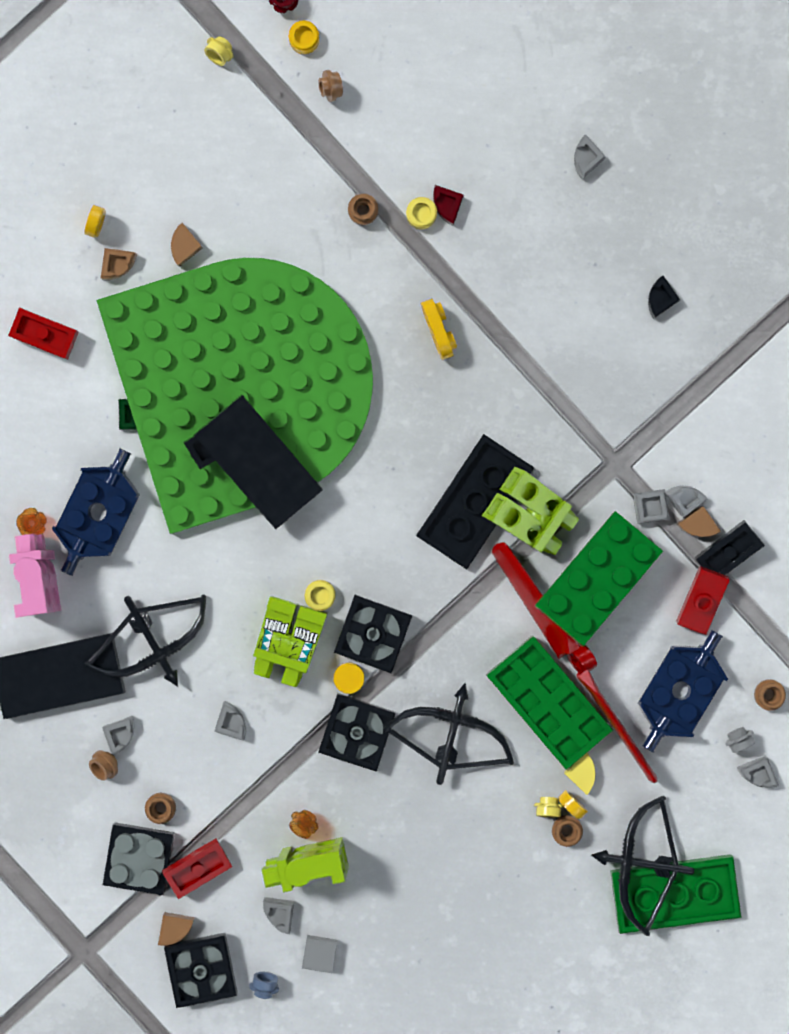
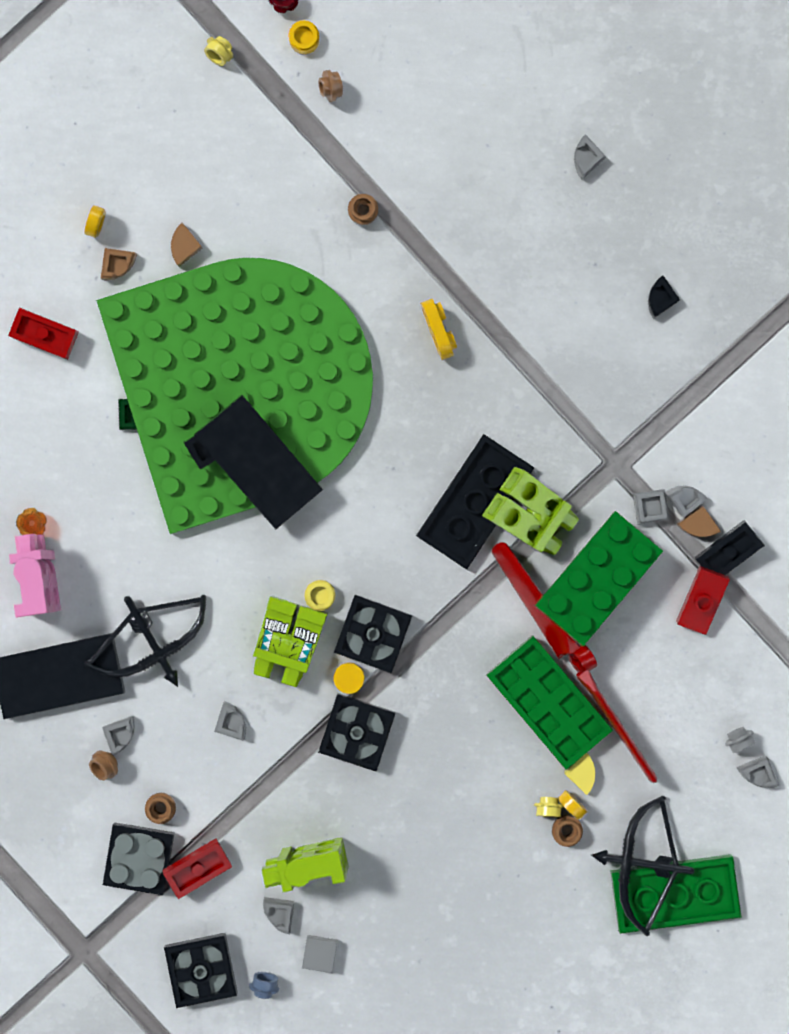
dark blue plate [52,448,140,576] -> none
medium nougat tile [158,912,195,946] -> none
clear orange plate [289,810,318,839] -> none
black piece [383,683,514,785] -> none
light yellow tile [406,197,437,230] -> none
dark red tile [433,185,464,226] -> none
dark blue plate [637,630,728,753] -> none
medium nougat plate [754,679,786,711] -> none

